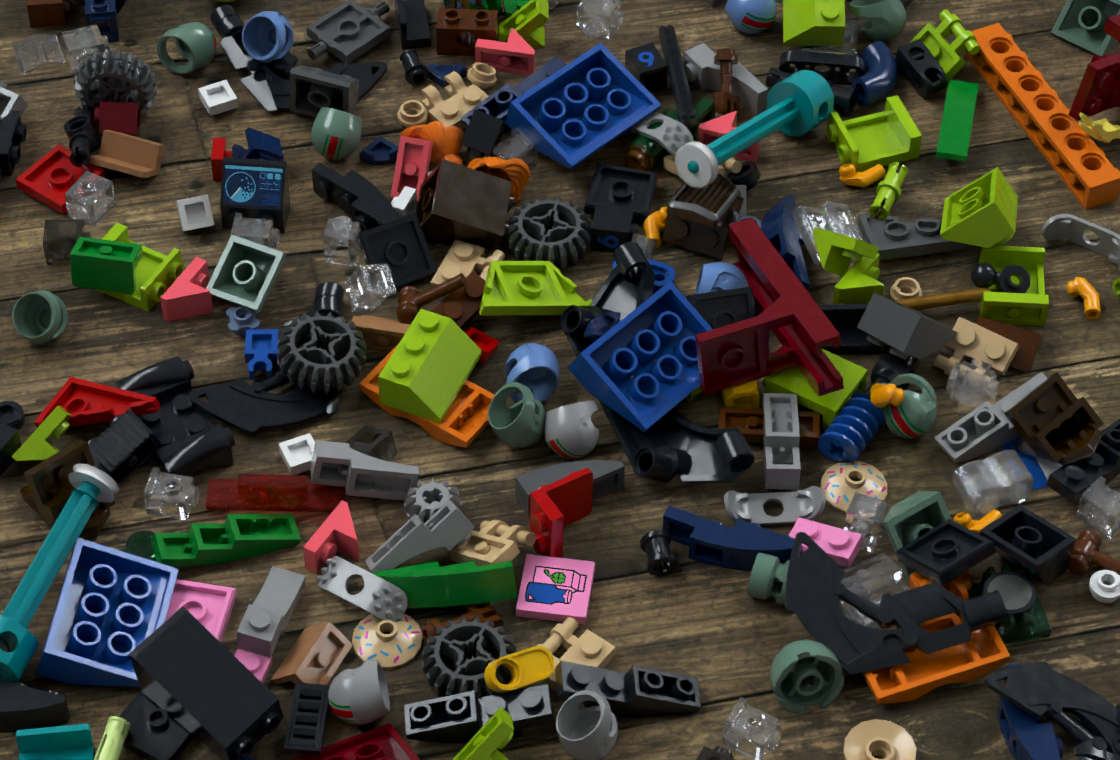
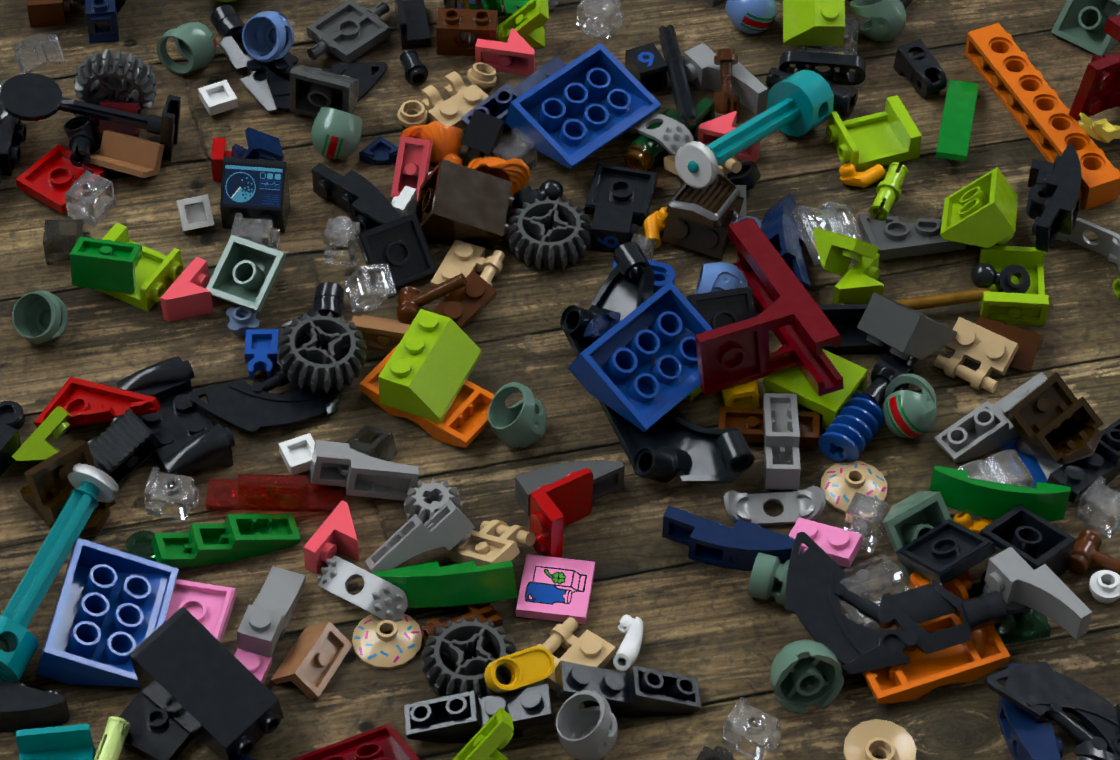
clear brick [62,24,110,74] -> none
black slope [284,683,331,756] -> none
light grey helmet [328,660,390,726] -> none
dark blue tile [426,63,467,89] -> none
red plate [465,327,500,363] -> none
lime wing [479,261,593,316] -> none
medium blue helmet [505,343,560,403] -> none
light grey helmet [544,400,599,459] -> none
black bush [640,530,678,577] -> none
dark blue cylinder [851,41,897,107] -> none
light orange arm [870,383,905,408] -> none
tan plate [890,277,922,301] -> none
lime plate [910,9,981,82] -> none
clear brick [946,358,1000,409] -> none
light orange arm [1066,277,1101,320] -> none
none -> black piece [0,73,181,161]
none -> black plate [512,179,564,211]
none -> white arm [613,615,643,671]
none -> green slope [929,465,1071,522]
none -> light grey slope [984,547,1092,639]
none -> black leg [1026,159,1054,220]
none -> black slope [1032,144,1081,252]

